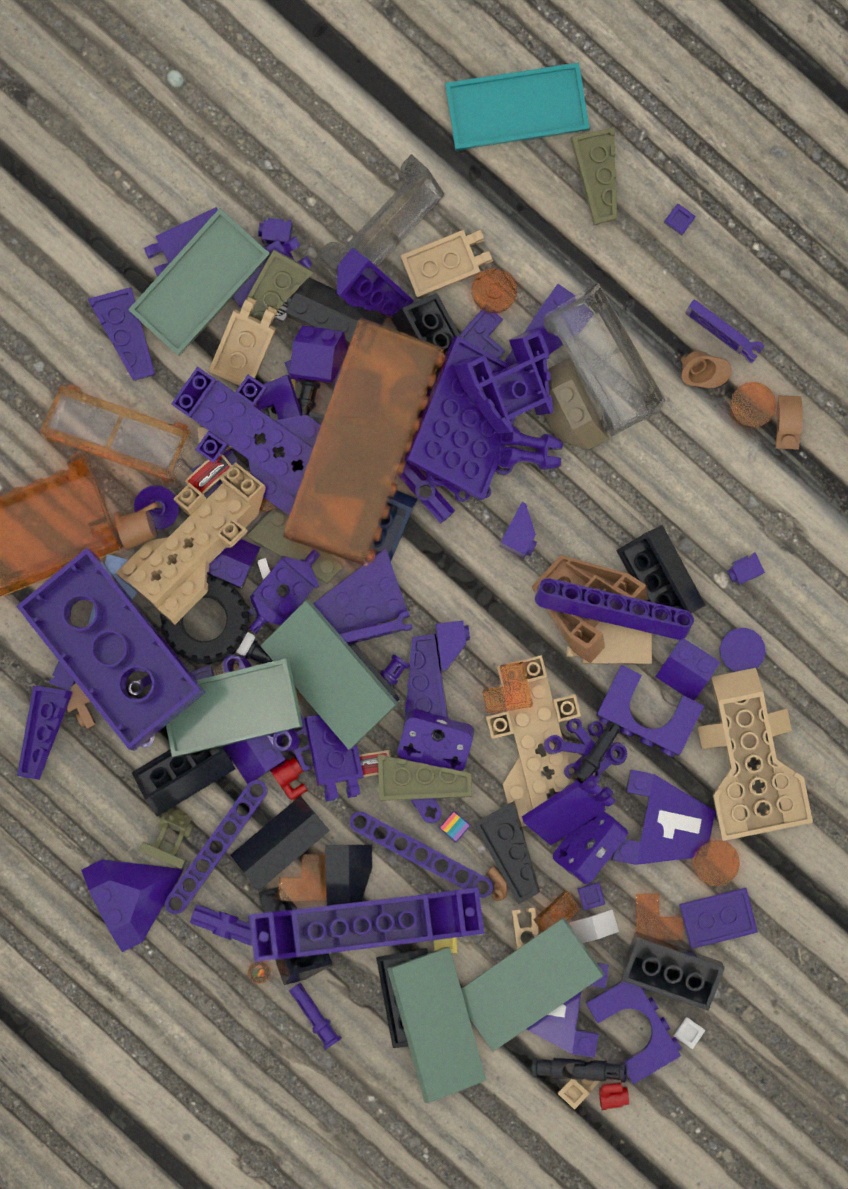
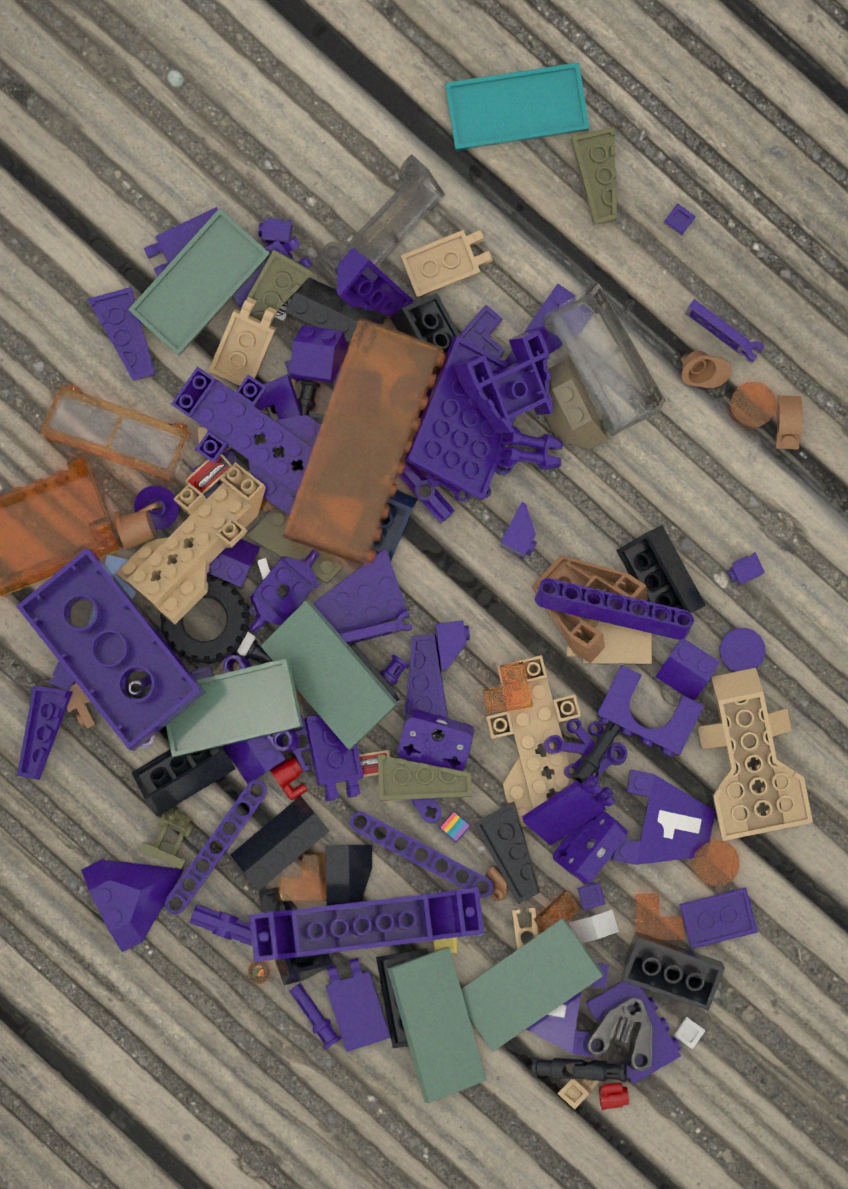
clear orange tile [471,268,517,313] -> none
none -> dark purple tile [325,958,391,1052]
none -> connector [583,997,653,1071]

